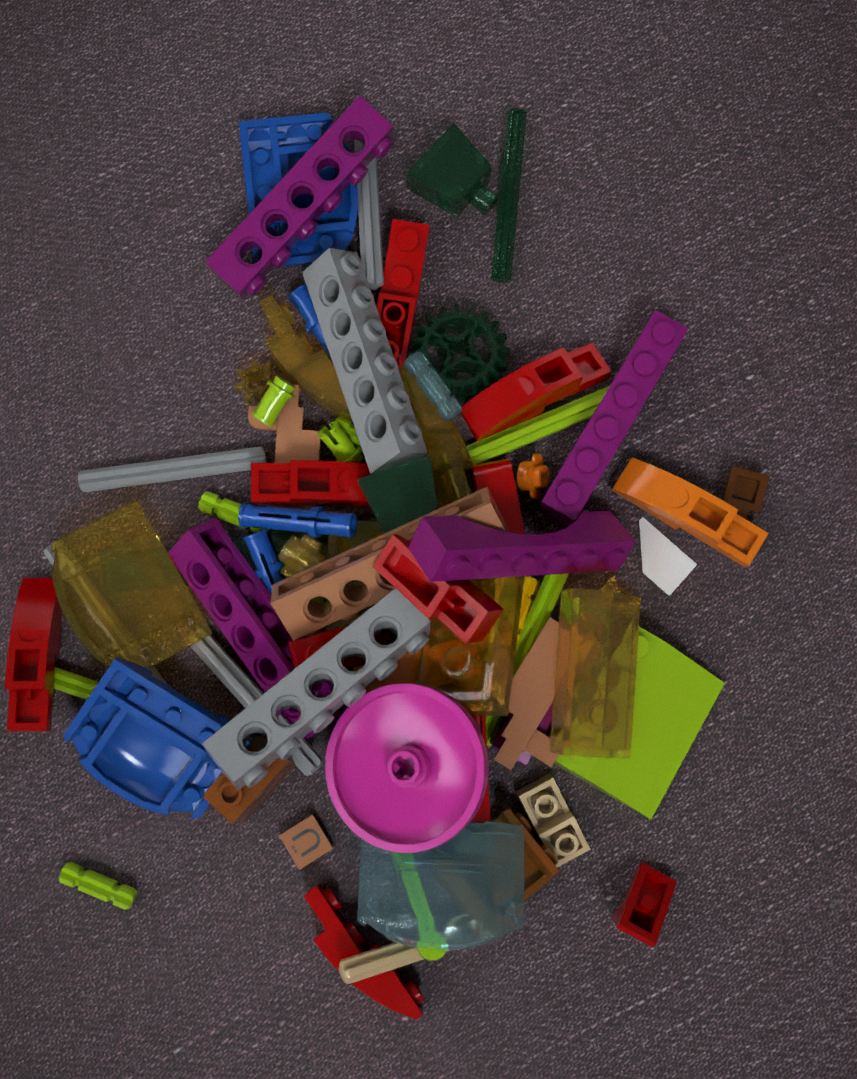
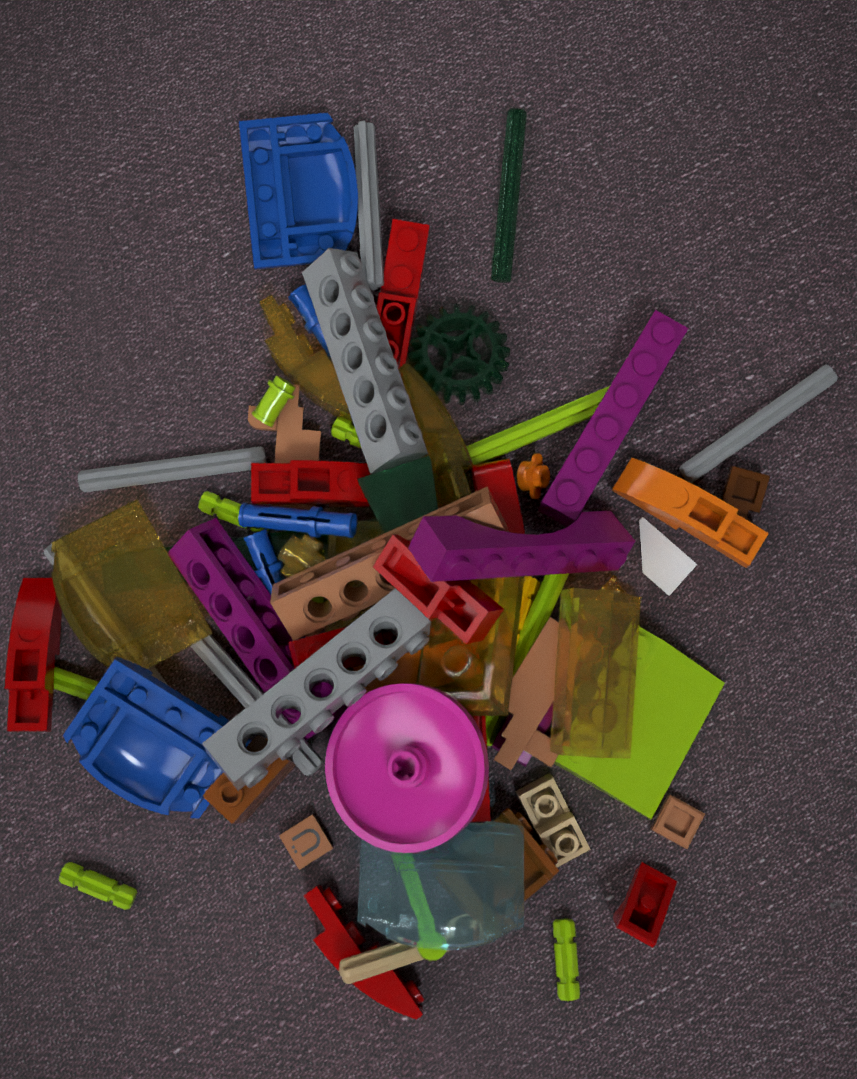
magenta brick [205,95,394,300] -> none
clear yellow gear [234,359,281,407] -> none
lime pin [317,420,363,463] -> none
clear light blue axle [404,351,462,421] -> none
clear green torso [407,123,498,216] -> none
red slope [459,342,612,441] -> none
none -> lime axle [553,918,580,1001]
none -> nougat tile [650,795,705,849]
none -> light grey axle [679,365,838,483]

